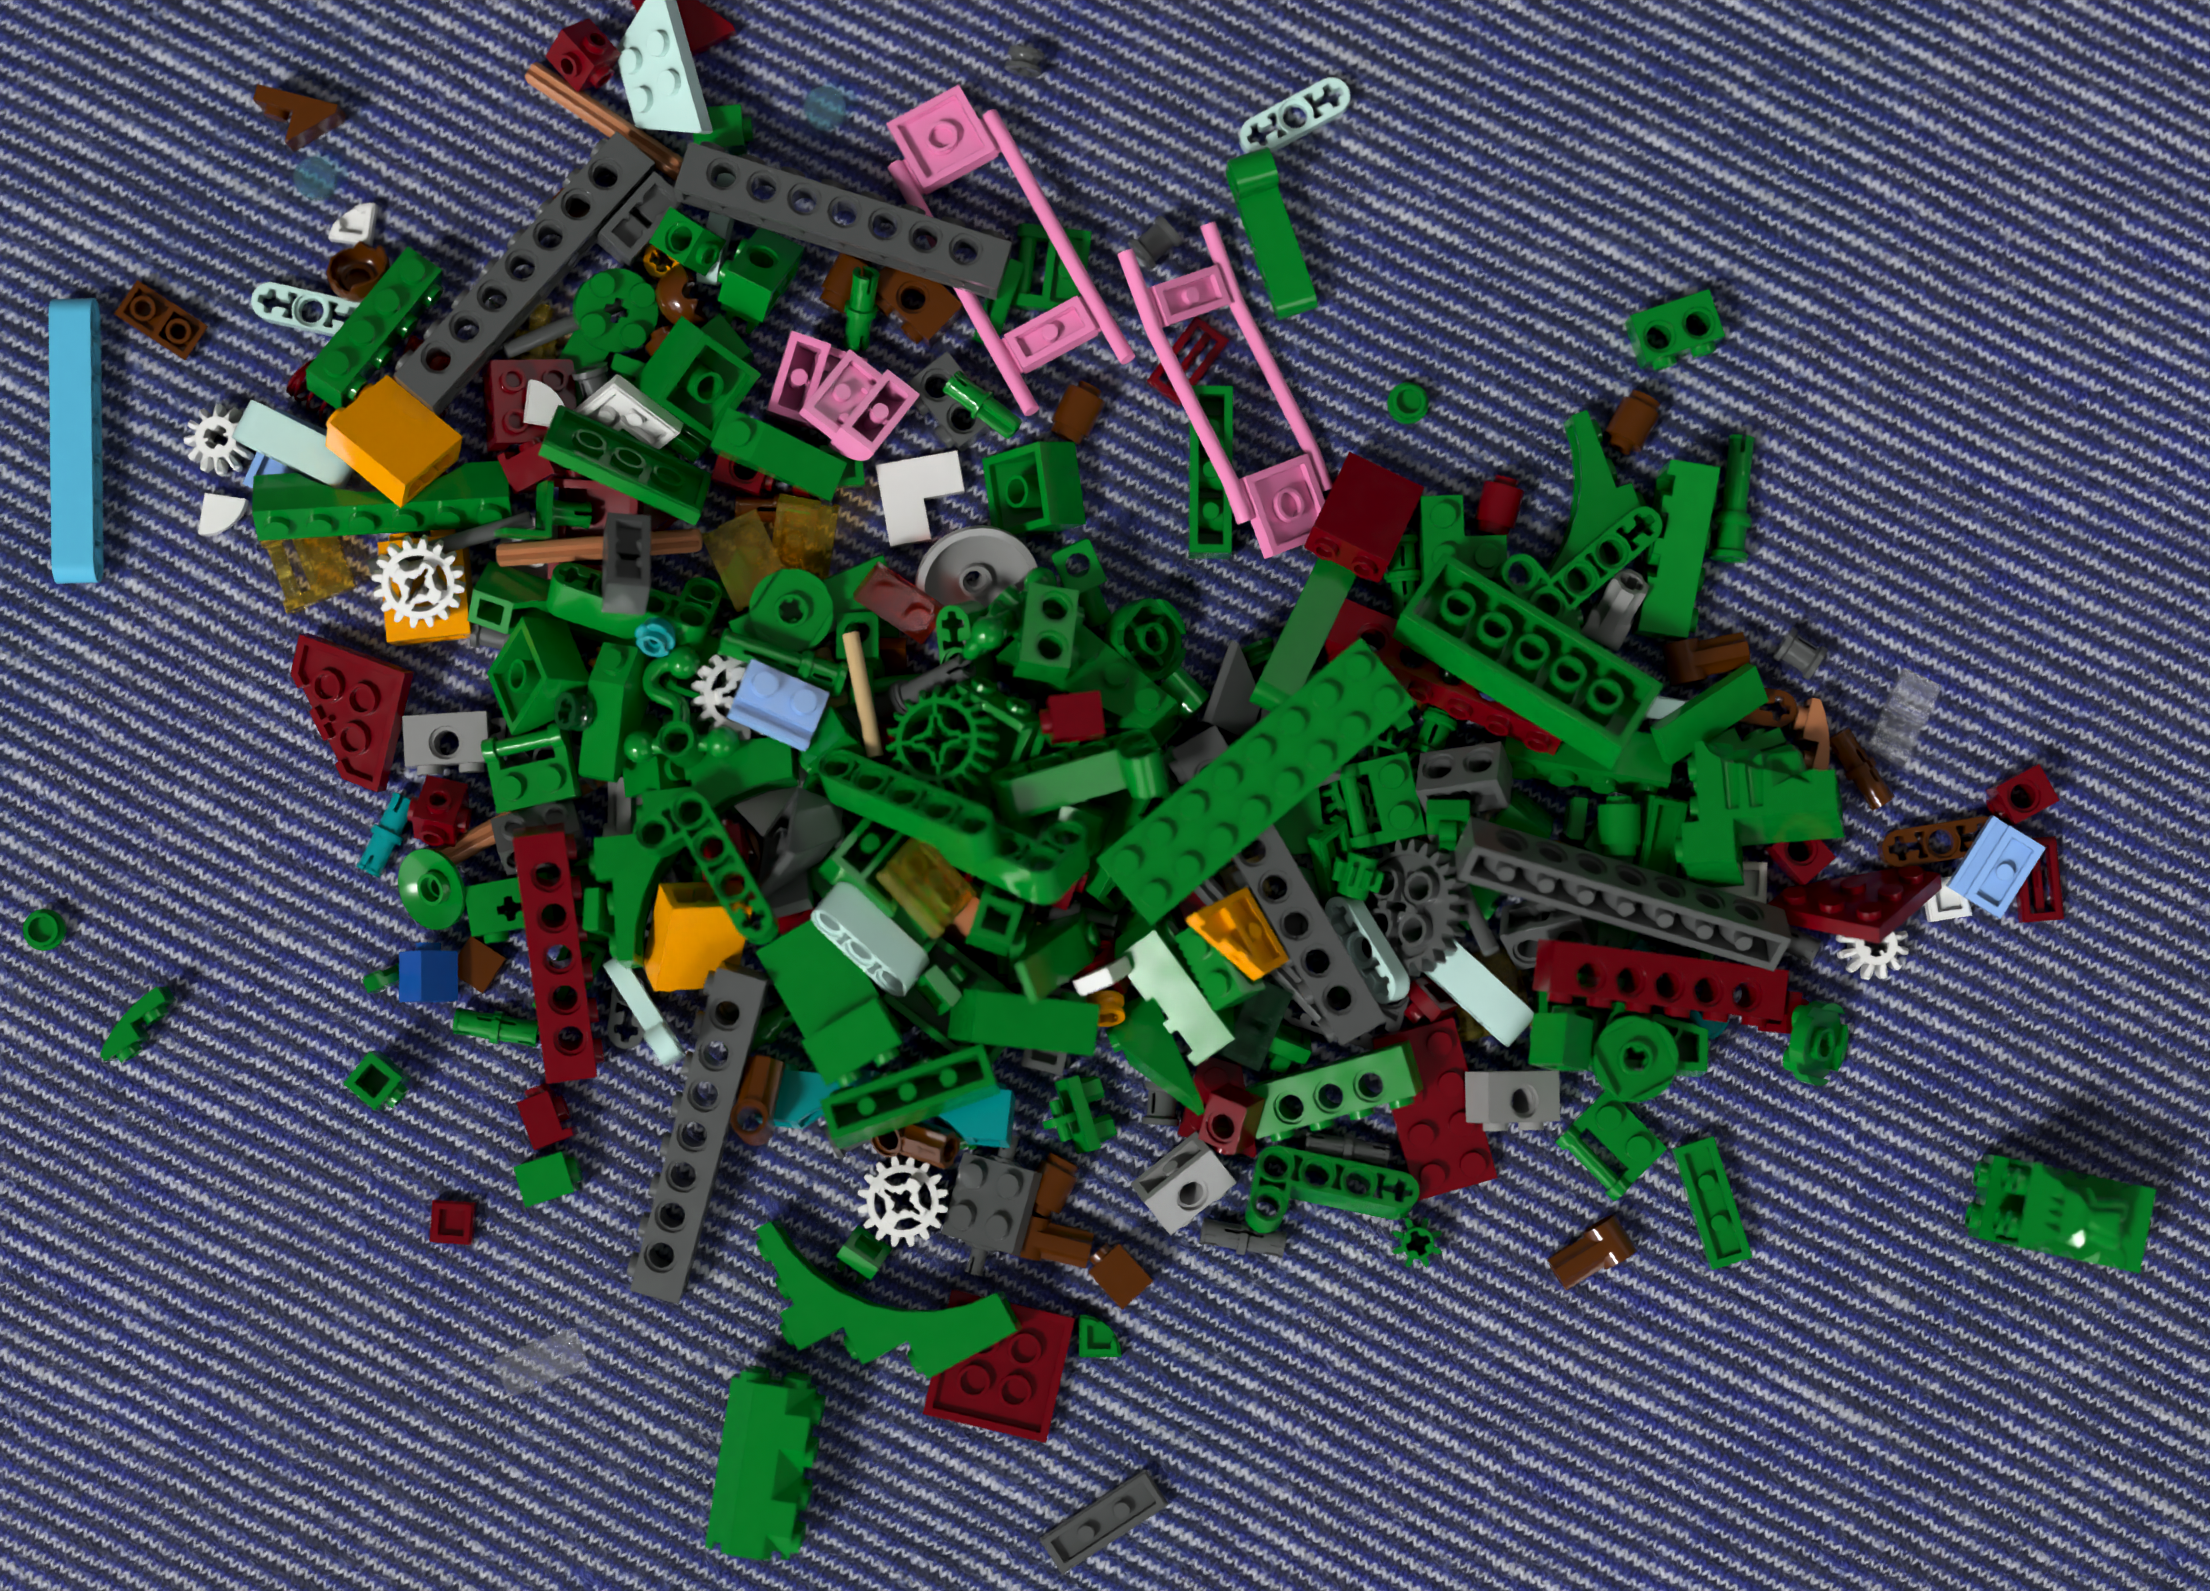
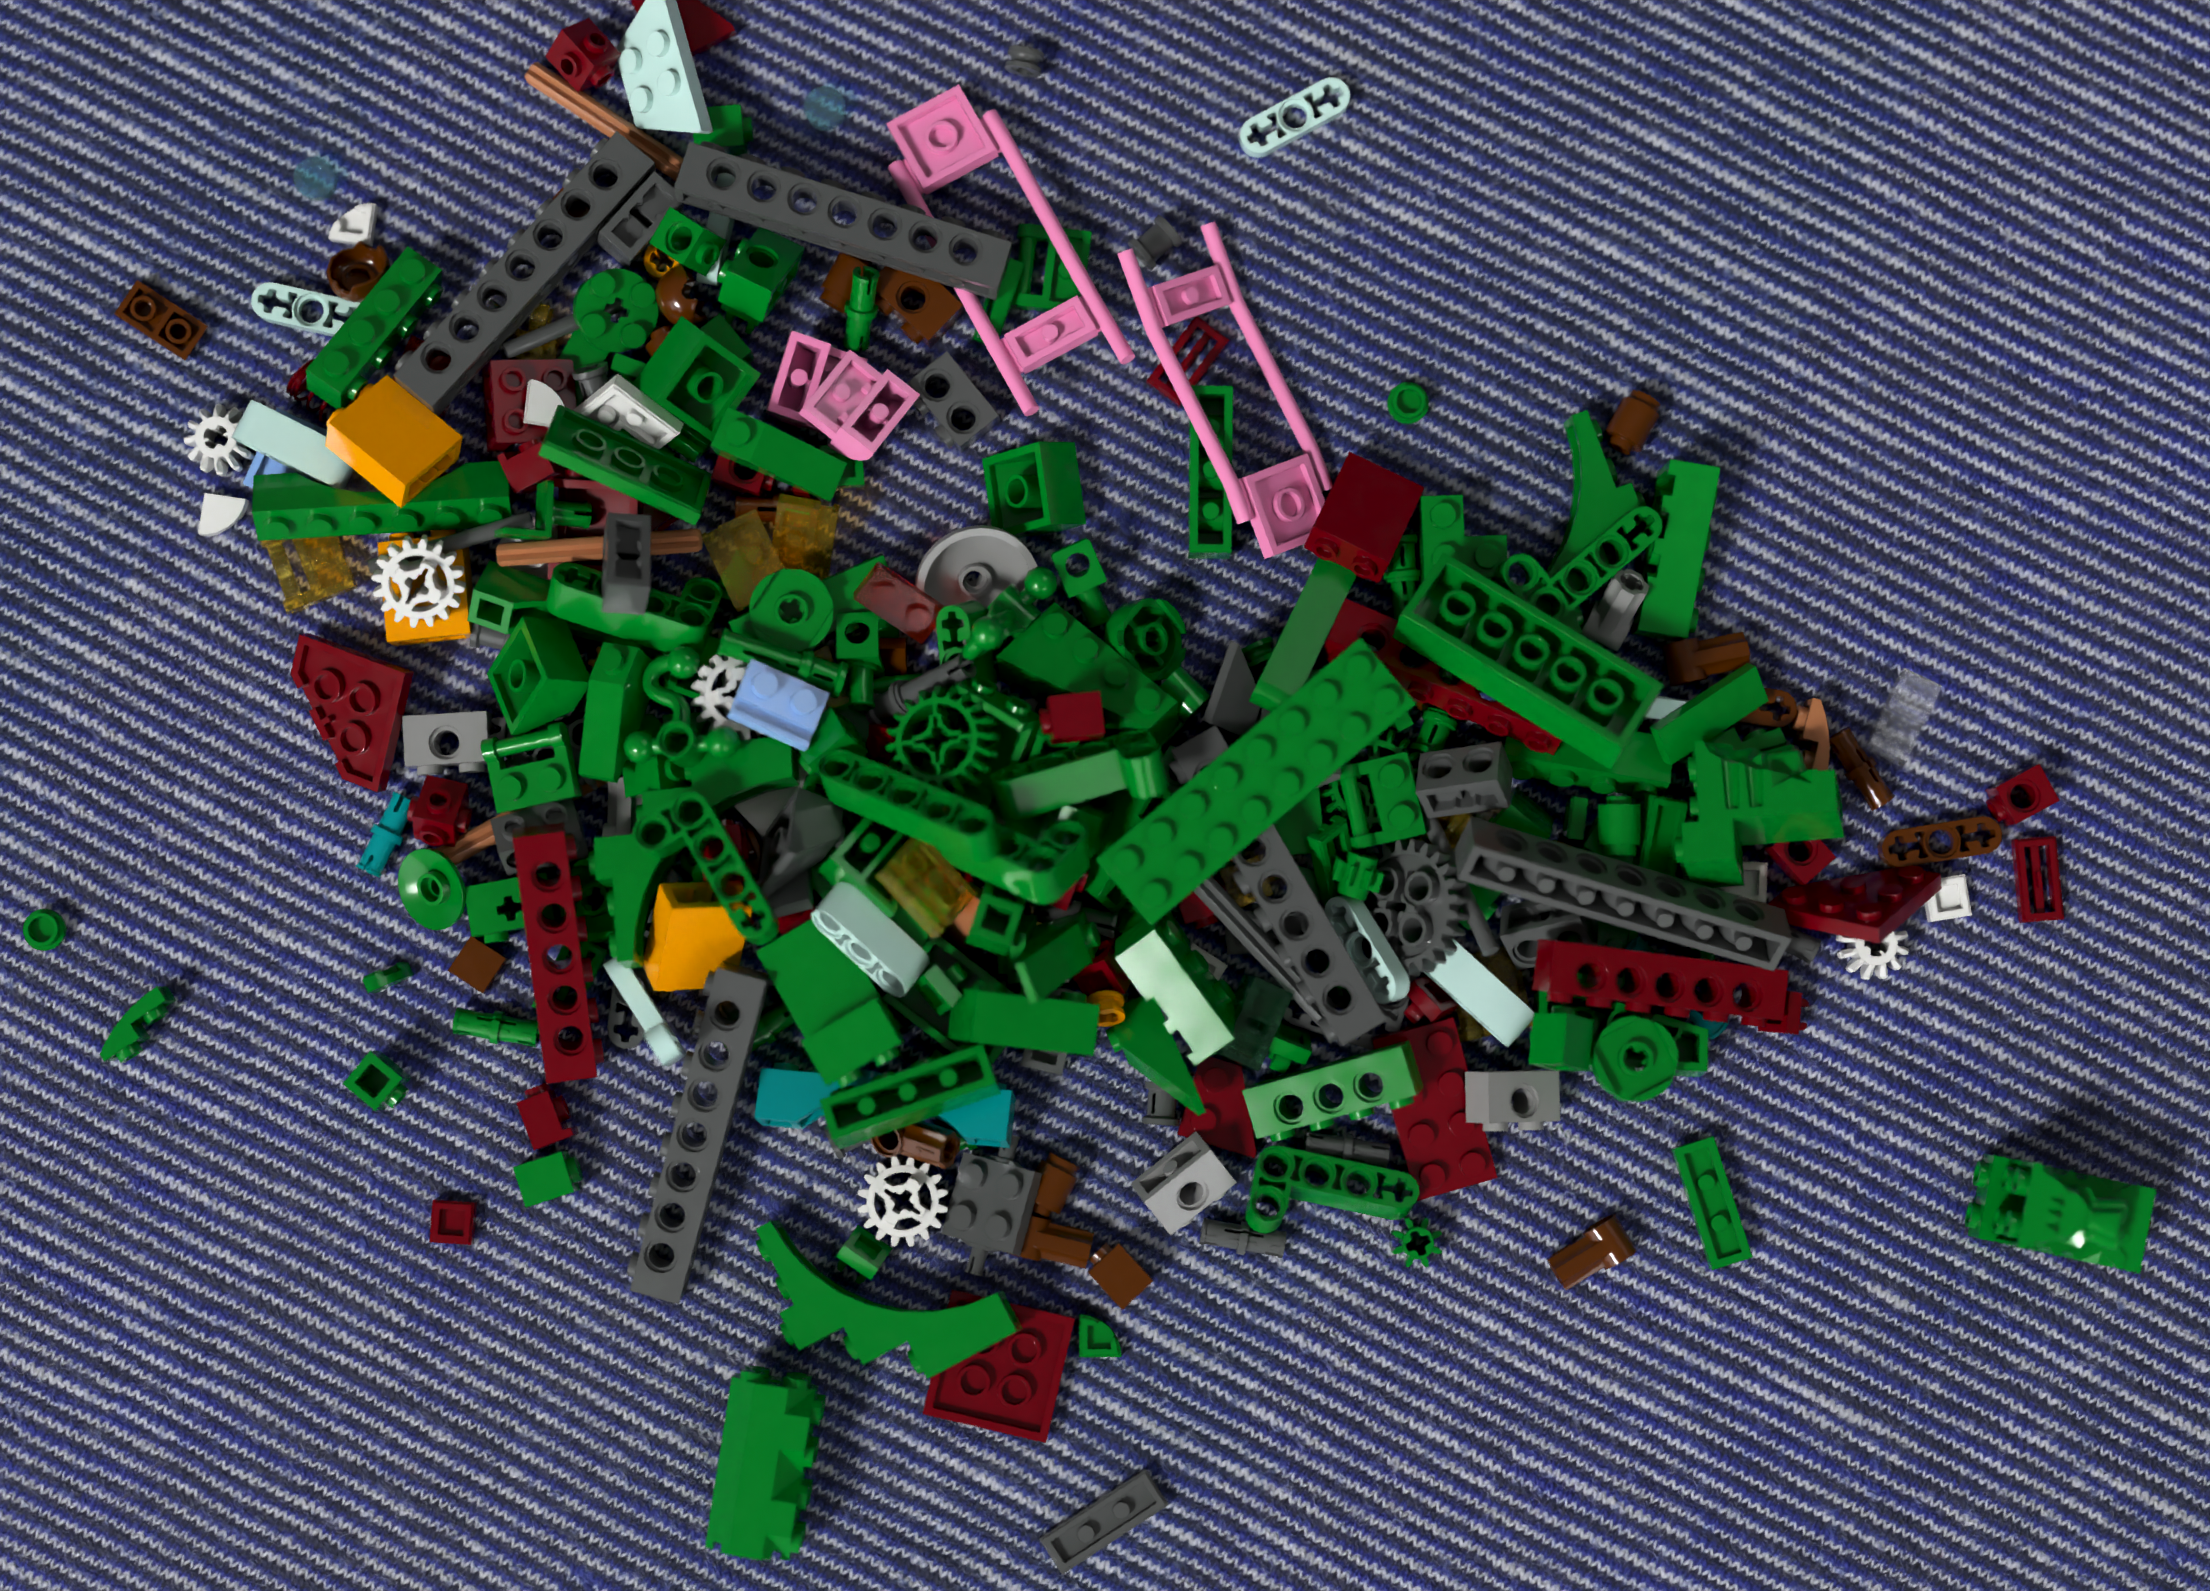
medium azure beam [48,298,104,584] -> none
reddish brown slope [253,84,346,151] -> none
blue brick [399,942,458,1003] -> none
clear slope [493,1327,590,1398] -> none
dark green bush [554,692,594,731] -> none
green tile [583,888,615,936] -> none
teal plate [635,617,676,657] -> none
reddish brown piece [730,1055,786,1146] -> none
tan bar [842,631,884,759] -> none
white tile [876,450,965,548] -> none
green axle [943,370,1022,439] -> none
green brick [1013,582,1084,684] -> none
green hips [1042,1075,1117,1154] -> none
reddish brown brick [1050,381,1106,446] -> none
white tile [1073,956,1133,996] -> none
green brick [1175,927,1266,1011] -> none
light orange wing [1186,887,1289,981] -> none
brick [1198,1083,1265,1155] -> none
green beam [1226,146,1318,321] -> none
green tile [1426,800,1469,850] -> none
dark red brick [1474,475,1525,539] -> none
green plate [1554,1090,1667,1202] -> none
green brick [1624,289,1725,372] -> none
green pin [1711,434,1755,563] -> none
dark grey bush [1772,627,1828,680] -> none
green plate [1783,1000,1849,1086] -> none
light blue plate [1946,815,2046,919] -> none

